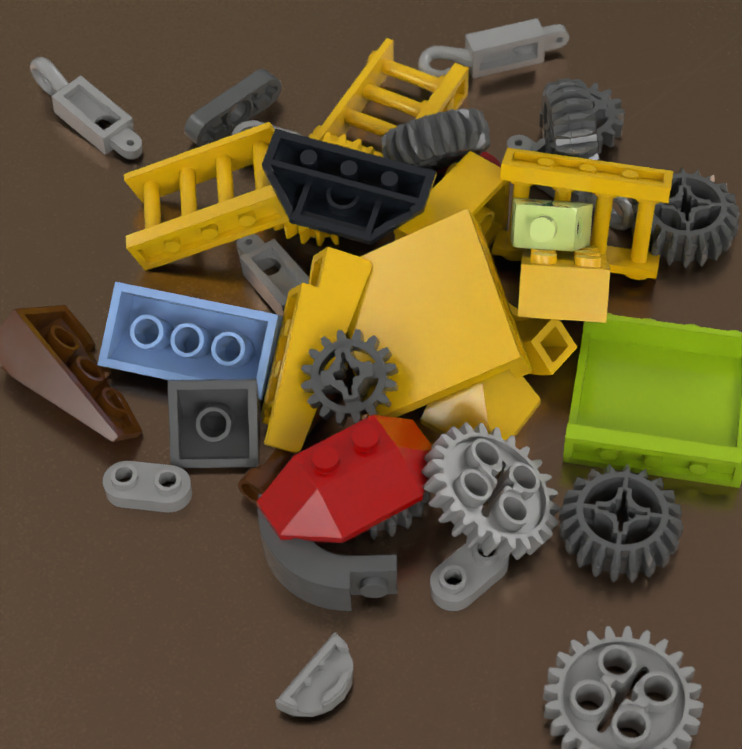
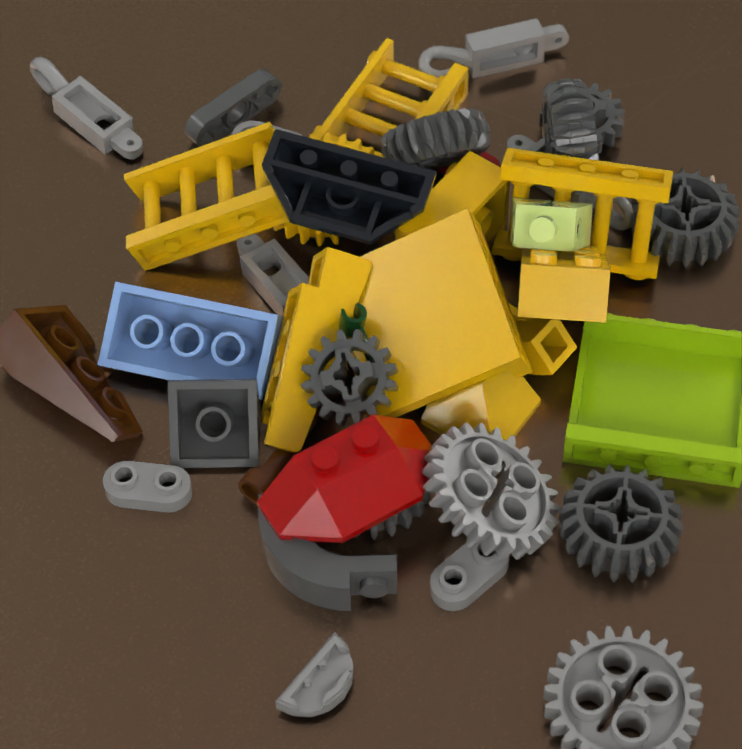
none -> dark green hand [338,303,375,363]

